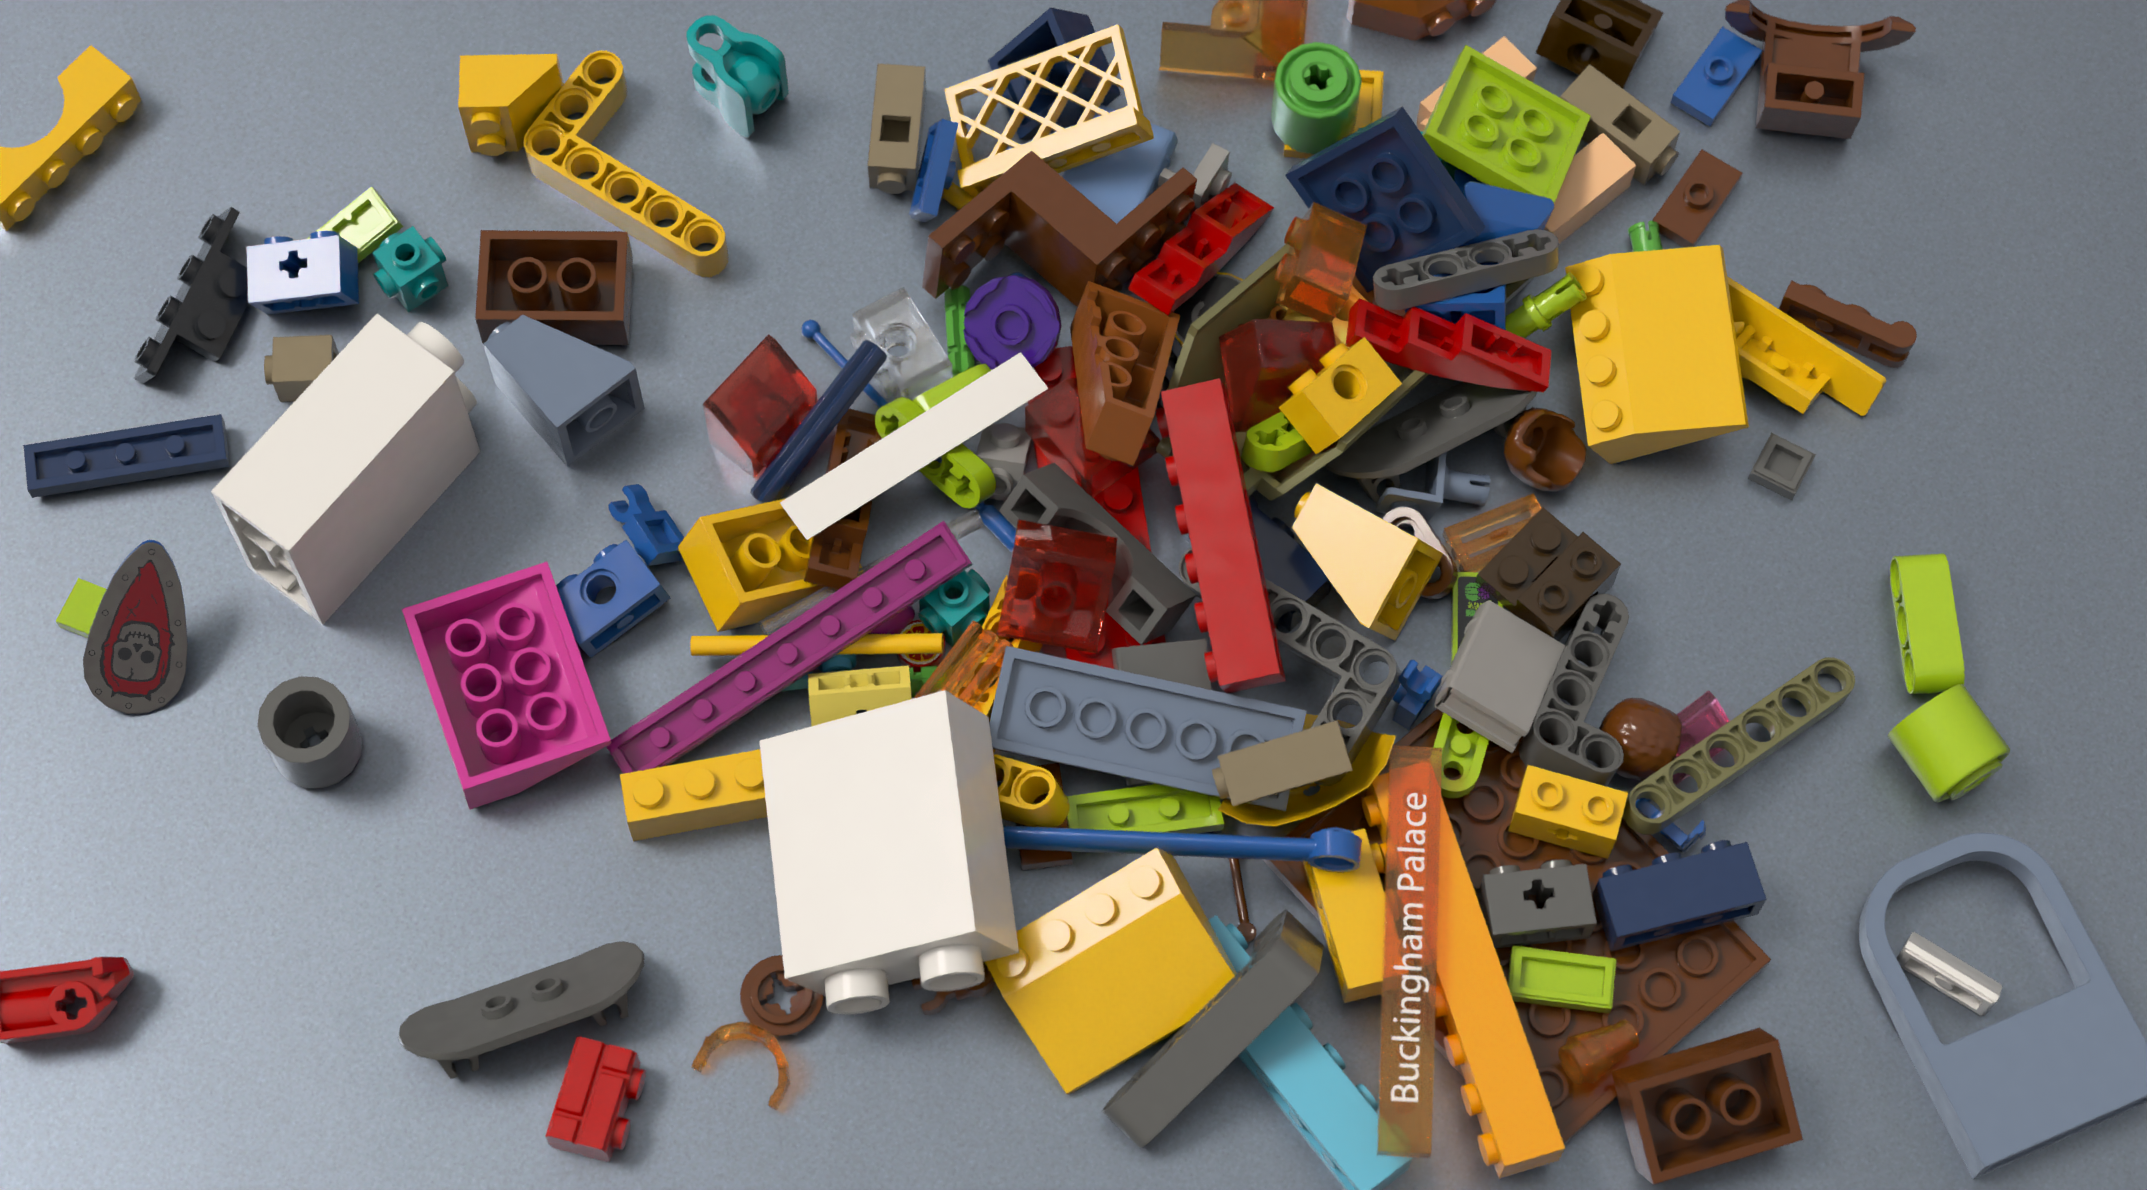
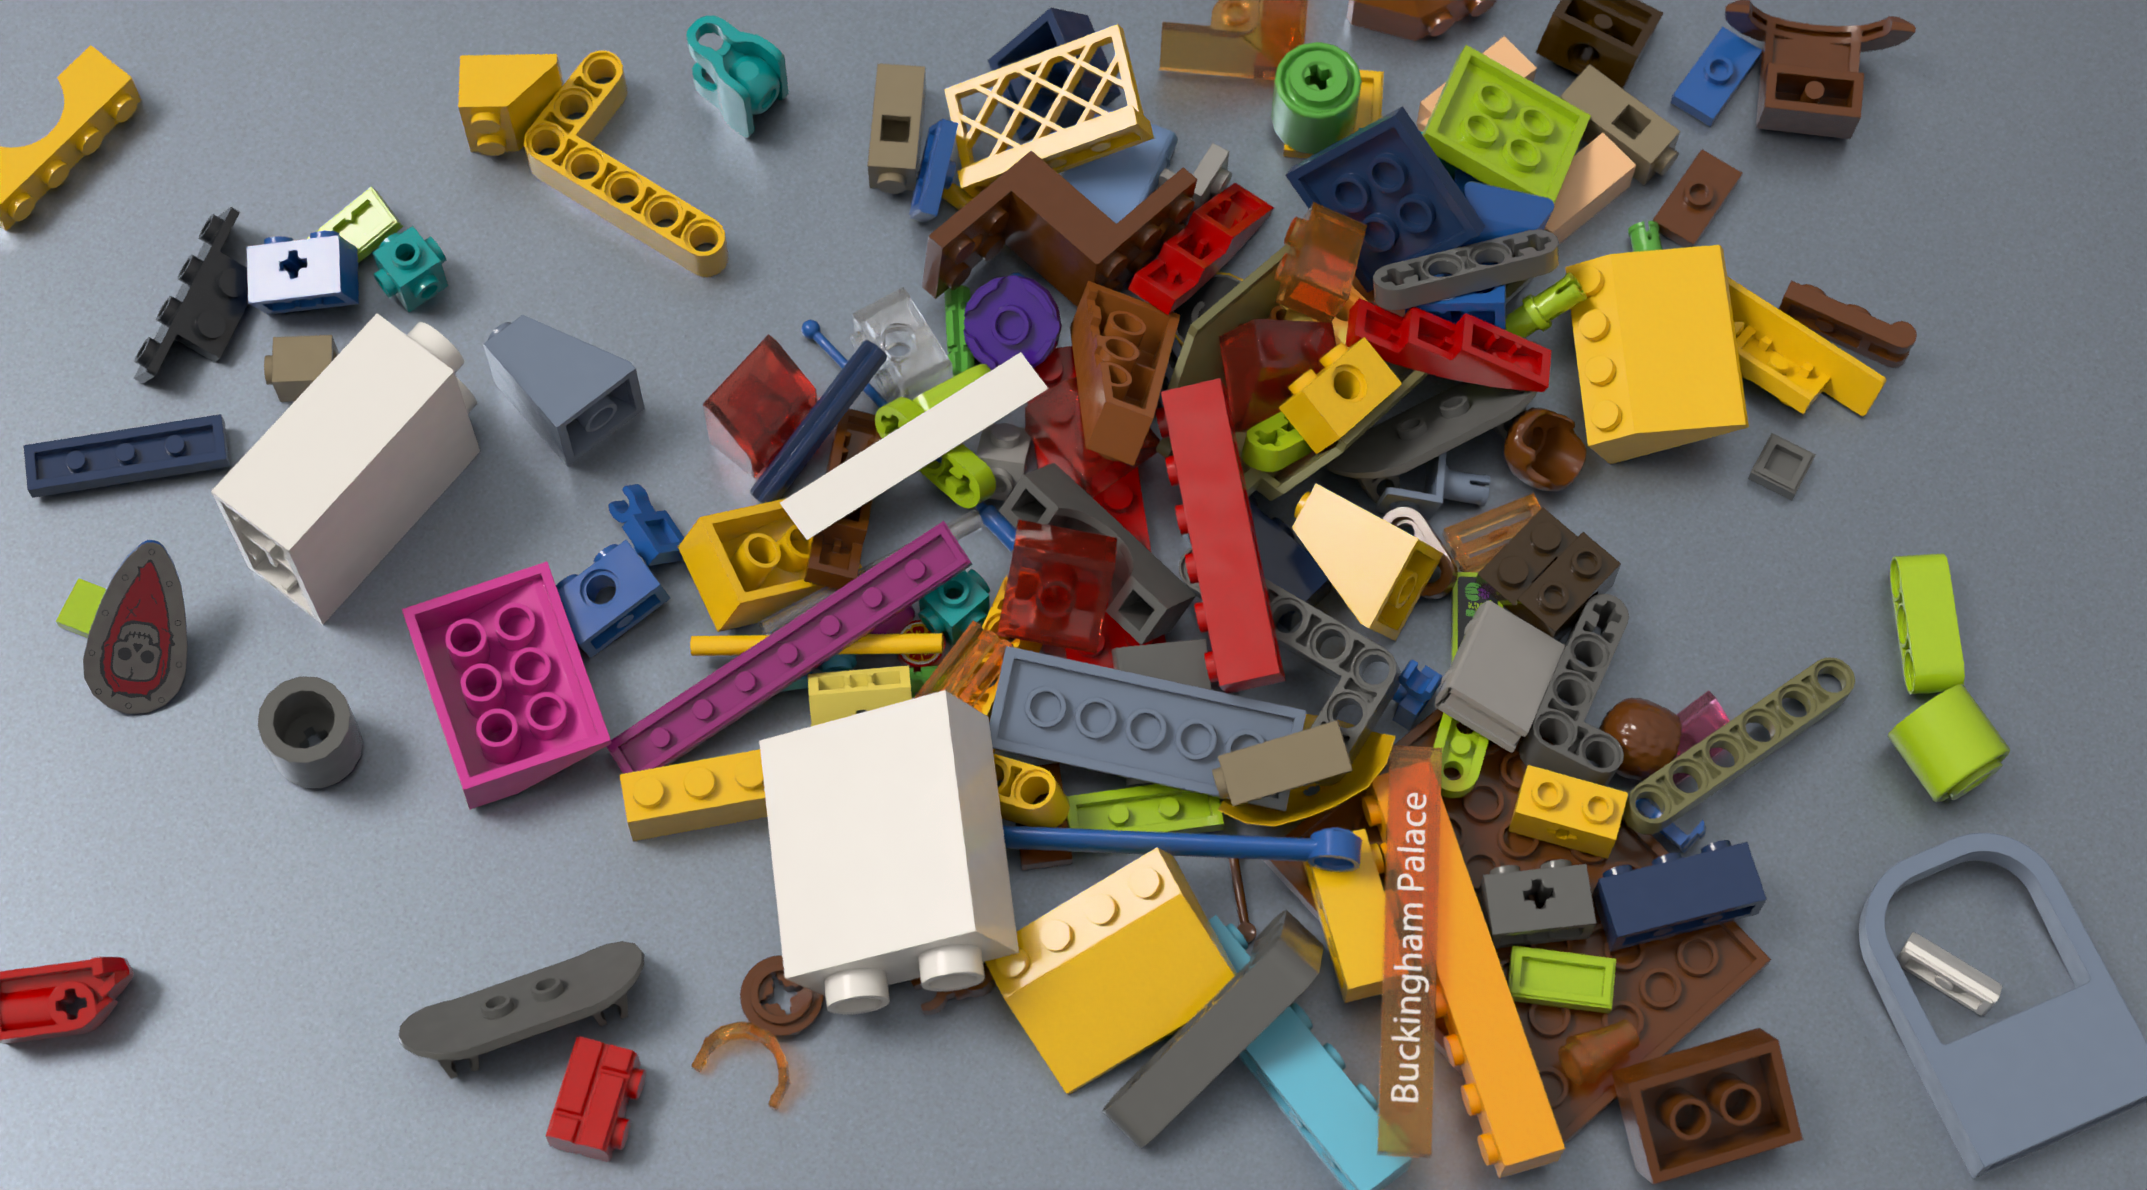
reddish brown brick [475,230,633,345] -> none

